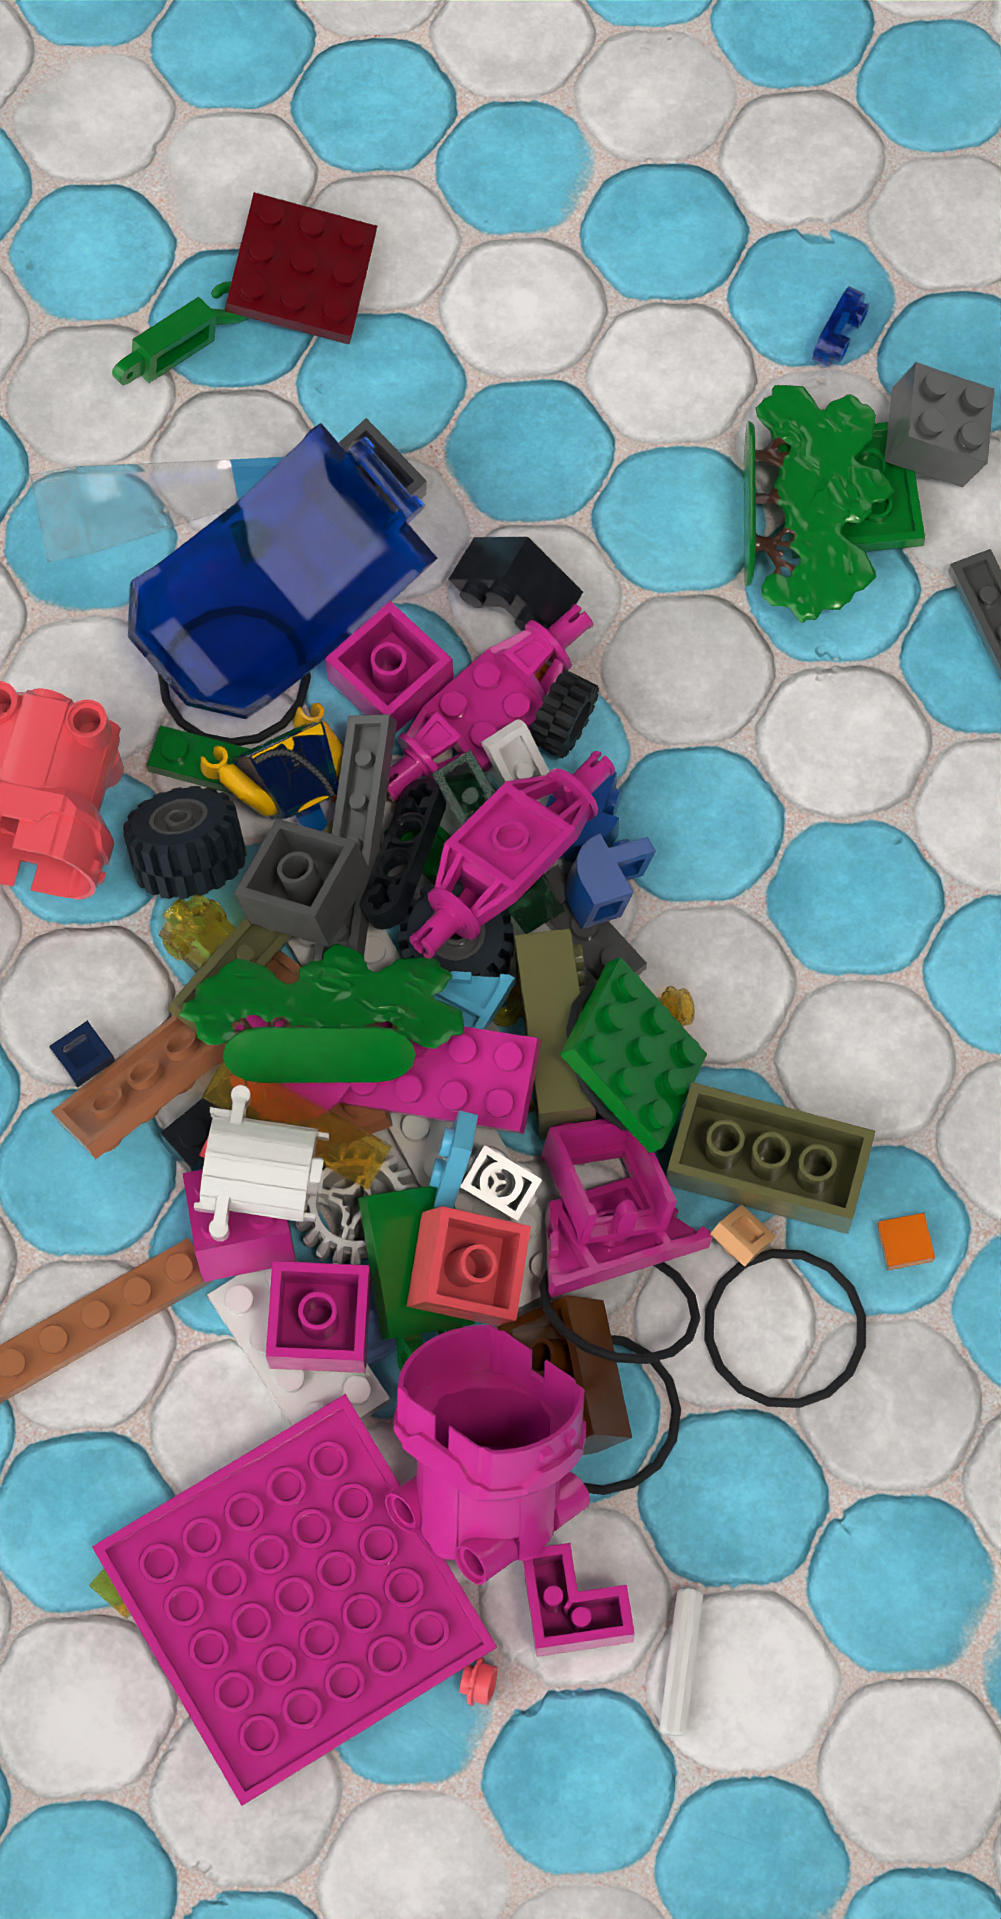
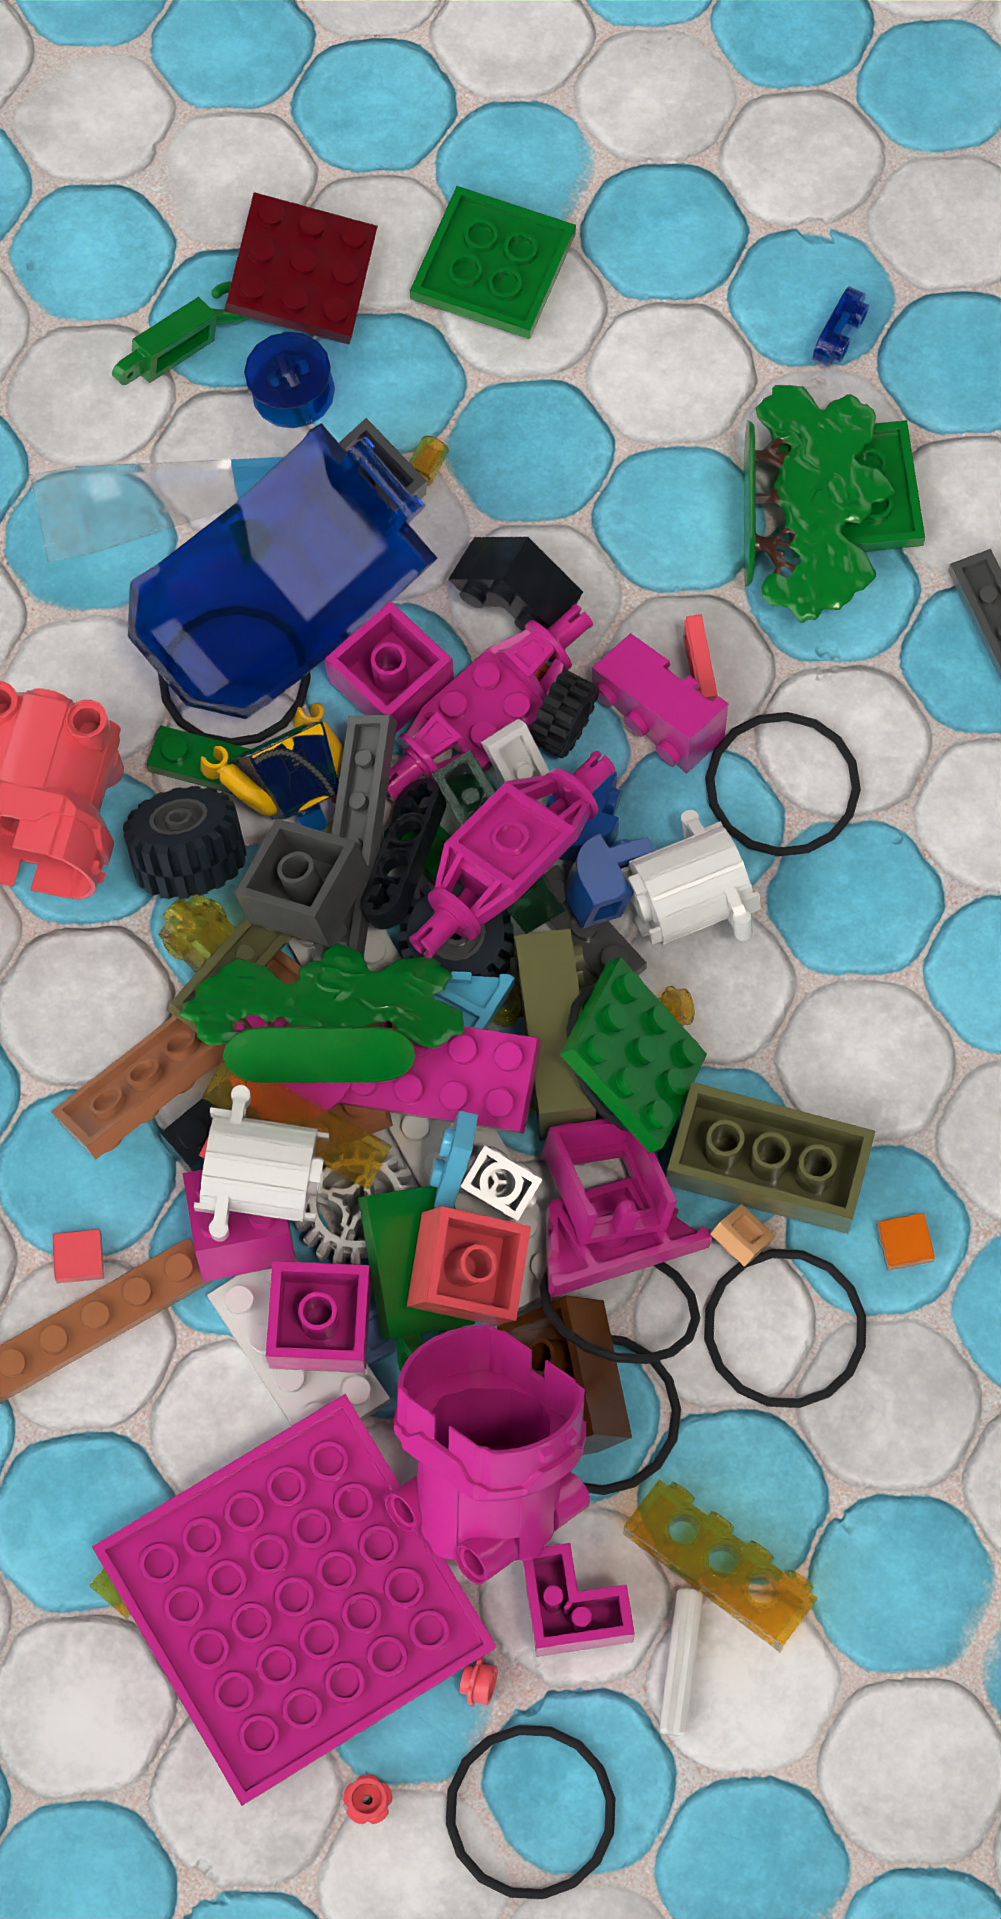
dark blue plate [49,1020,115,1087] -> none
dark grey brick [884,362,994,487] -> none
none -> coral tile [53,1229,104,1284]
none -> clear blue piece [244,332,335,429]
none -> coral plate [343,1774,393,1824]
none -> clear yellow hinge [409,436,449,486]
none -> green plate [410,186,576,339]
none -> black piece [446,1725,616,1899]
none -> dark pink wedge [592,633,729,774]
none -> white container [621,810,761,945]
none -> clear yellow brick [623,1480,818,1652]
none -> coral tile [683,614,718,702]
none -> black piece [705,712,861,857]

